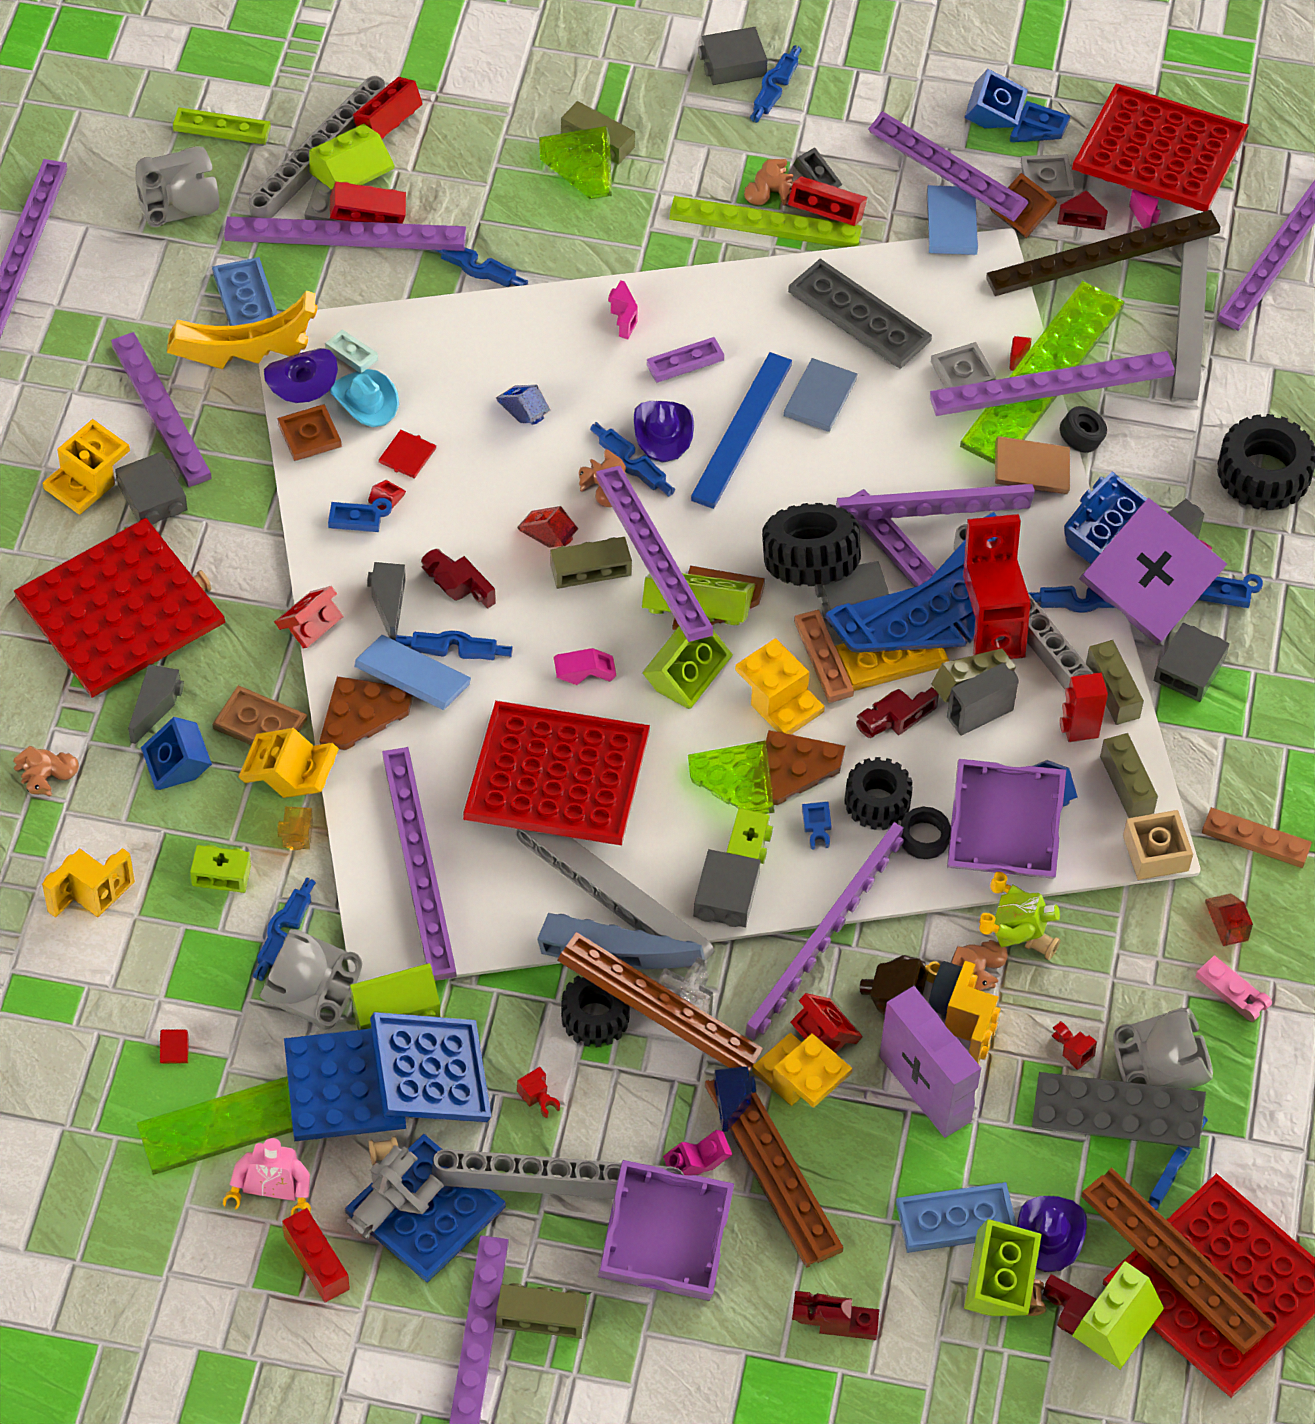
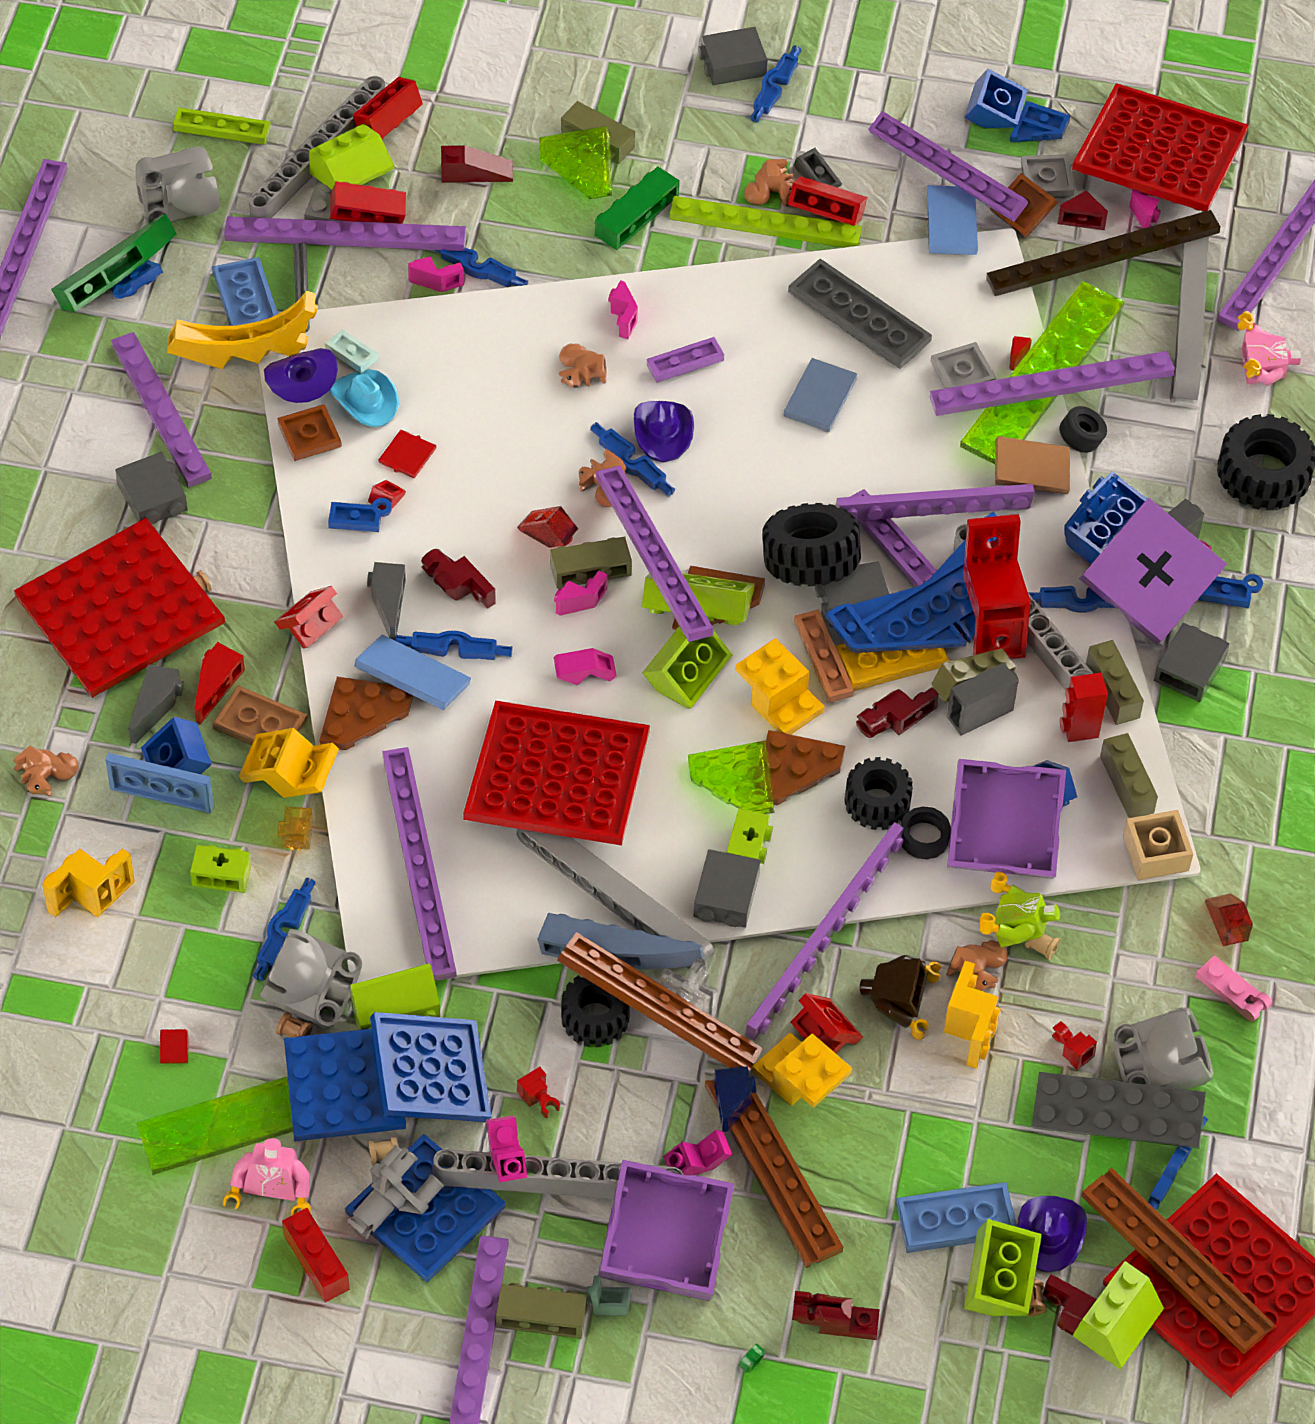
yellow bracket [42,419,130,515] -> none
clear blue slope [496,384,551,425] -> none
blue tile [691,352,792,509] -> none
blue plate [802,802,832,850] -> none
medium lavender tile [879,986,982,1138] -> none
black wheel [928,961,962,1016] -> none
nougat plate [1202,807,1312,868] -> none
none -> green slope [51,213,176,312]
none -> medium blue tile [105,753,214,813]
none -> blue hinge [111,260,163,299]
none -> red slope [194,642,245,725]
none -> medium nougat bush [276,1012,312,1037]
none -> dark grey axle [293,242,310,332]
none -> dark pink slope [408,256,464,292]
none -> dark red slope [441,145,513,183]
none -> dark pink slope [486,1115,527,1182]
none -> dark pink slope [554,571,608,616]
none -> nougat animal [559,343,607,388]
none -> sand green bracket [587,1275,631,1316]
none -> green brick [595,166,680,250]
none -> green tile [739,1344,766,1372]
none -> bright pink torso [1237,311,1301,386]

